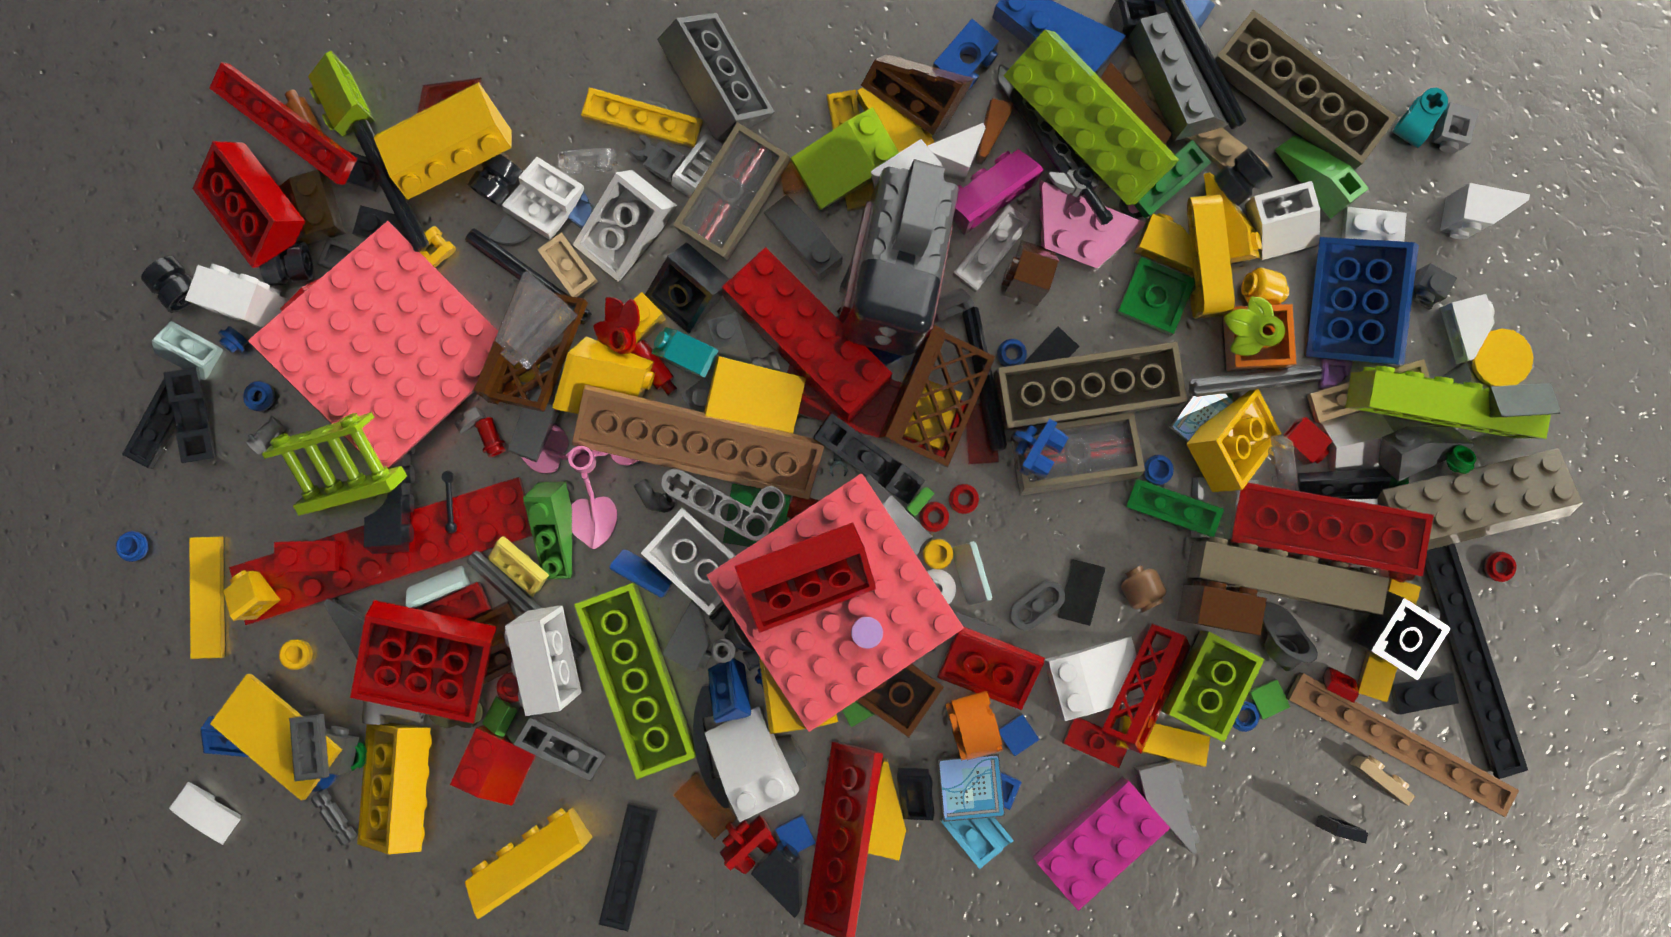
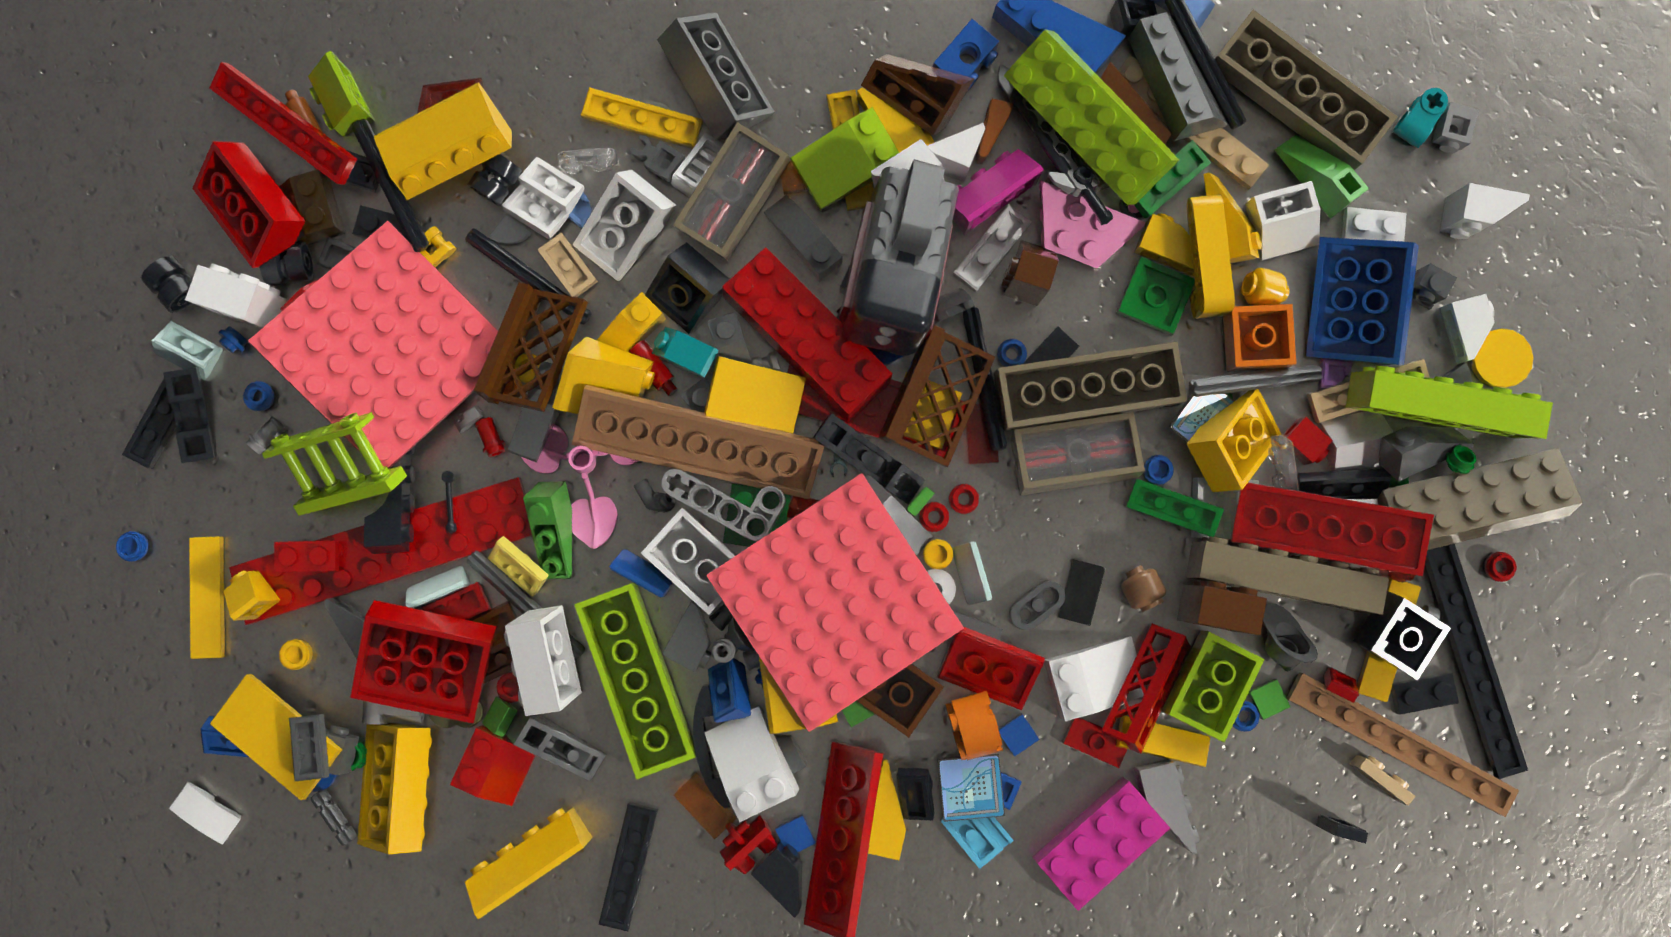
clear slope [495,270,578,369] -> none
red plate [593,297,640,354] -> none
red slope [734,522,876,633] -> none
lavender tile [851,617,883,649] -> none
blue hips [1013,418,1069,478] -> none
black wheel [1214,148,1273,206] -> none
lime plate [1224,296,1285,356] -> none
pearl dark grey slope [1489,383,1560,418] -> none

